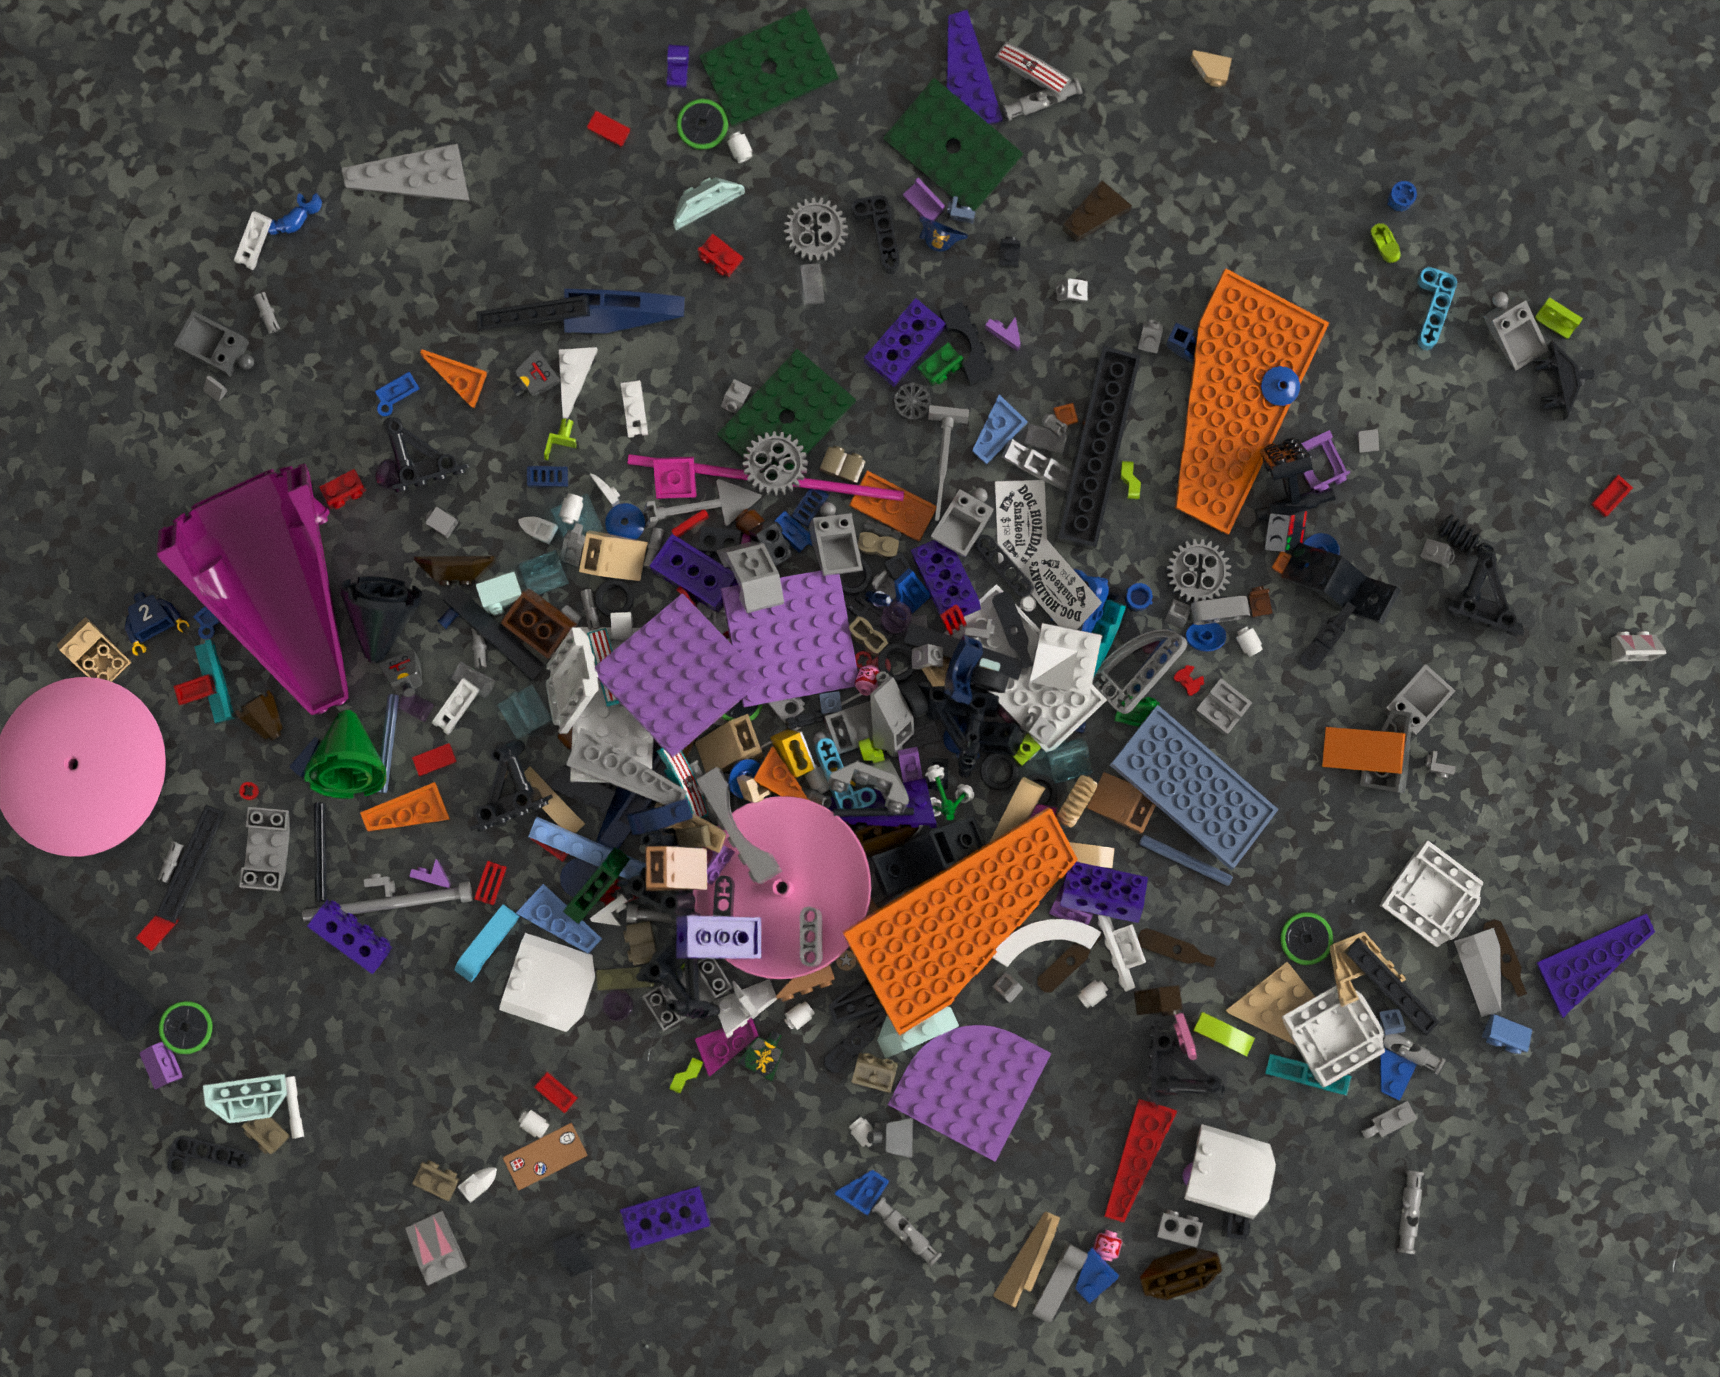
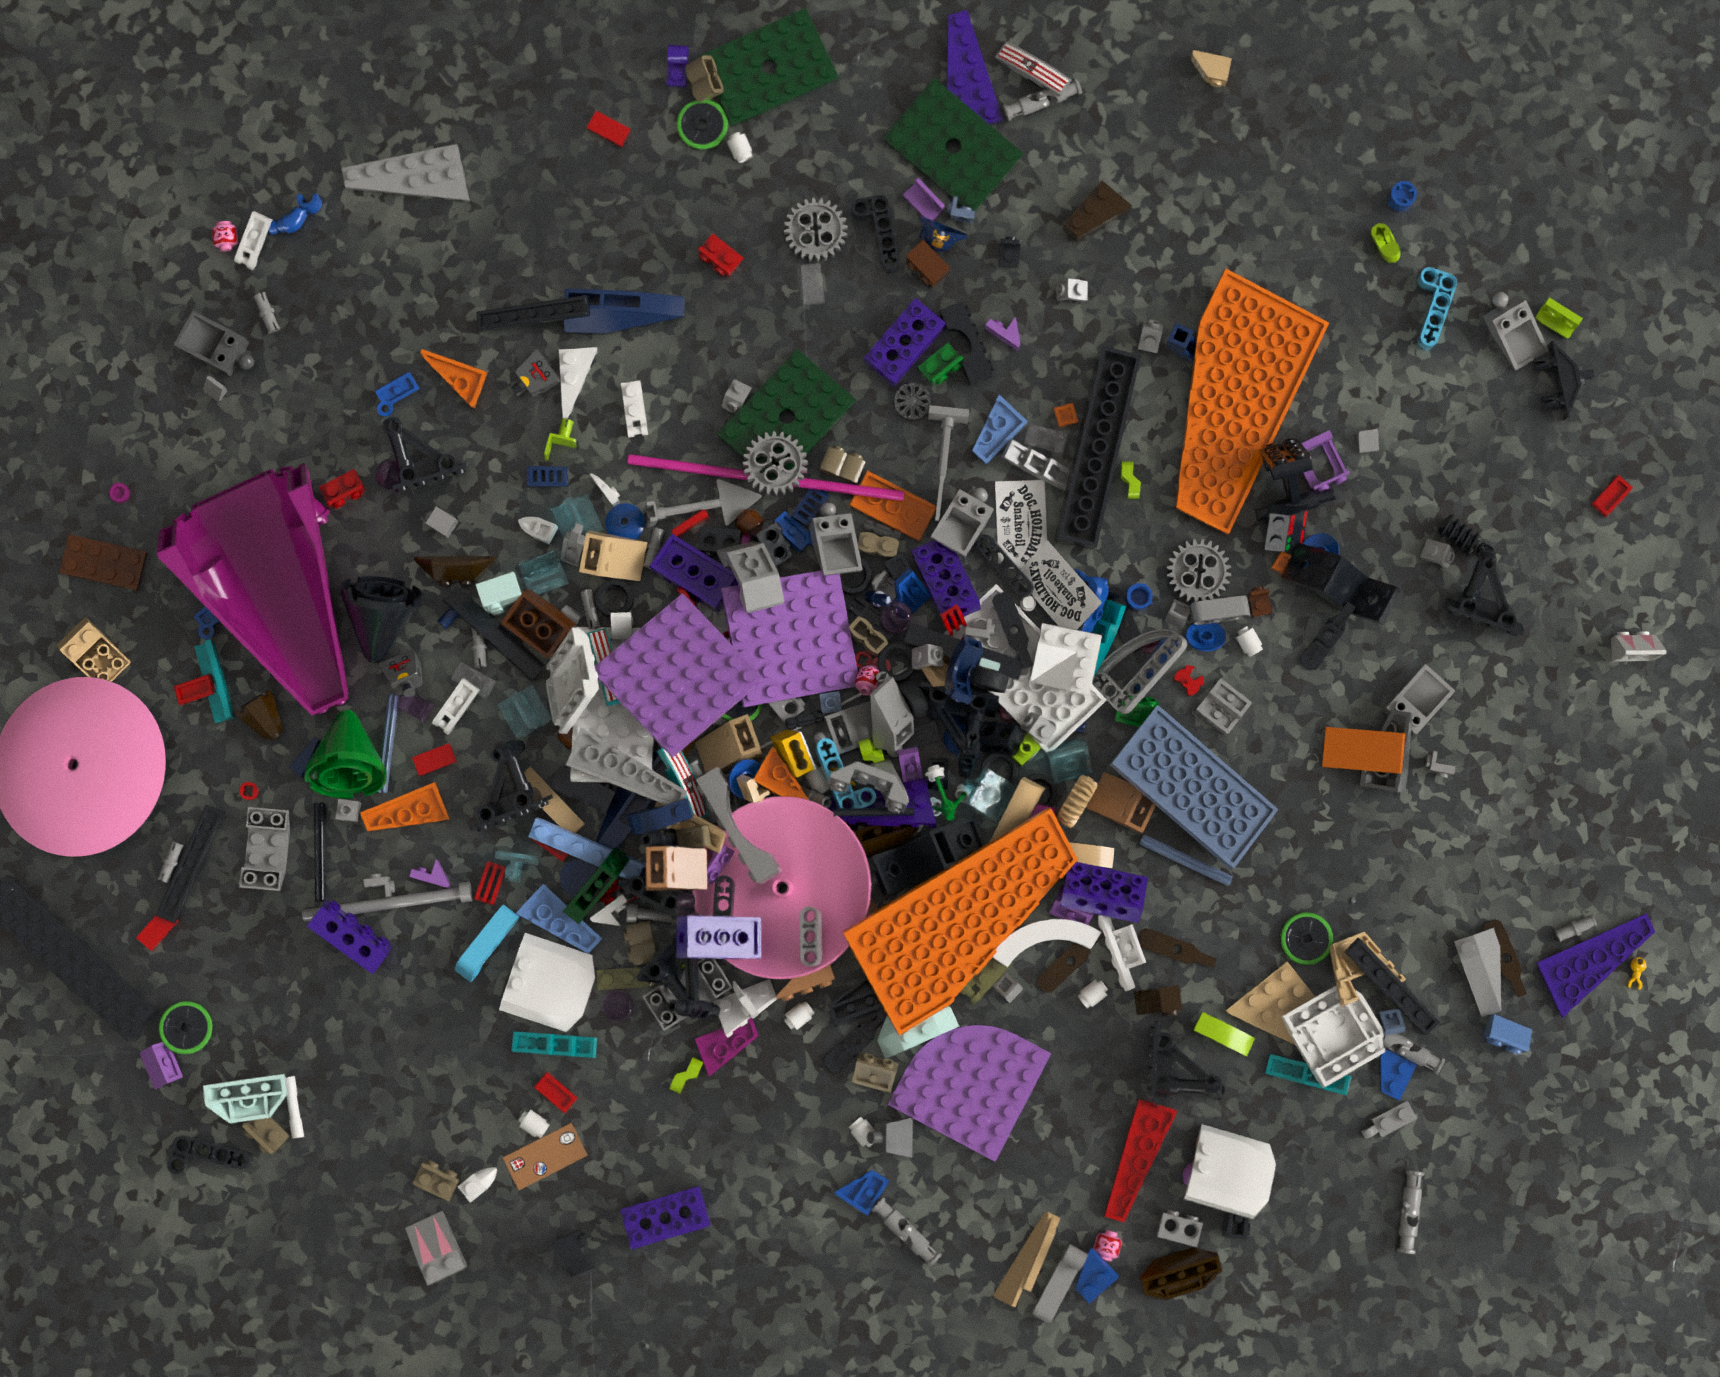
dark blue torso [124,592,189,655] -> none
white brick [559,493,584,525] -> none
dark pink plate [653,457,696,499] -> none
light aqua wedge [673,177,745,230] -> none
torso [738,1030,783,1081] -> none
tan tile [836,950,856,971] -> none
light grey pin [1042,414,1067,436] -> none
bright pink wing [1174,1013,1197,1060] -> none
blue dish [1261,366,1300,406] -> none
white wedge [1380,840,1483,947] -> none
none -> reddish brown piece [59,534,148,591]
none -> magenta tile [109,483,130,503]
none -> bright pink head [212,221,238,252]
none -> light grey brick [335,799,361,823]
none -> clear light blue bracket [495,851,540,884]
none -> teal slope [512,1031,597,1058]
none -> dark tan brick [685,56,723,102]
none -> reddish brown brick [905,240,950,288]
none -> olive plate [960,958,1013,1005]
none -> clear light blue bracket [964,768,1017,823]
none -> light grey pin [1555,914,1597,943]
none -> yellow arm [1627,957,1646,990]

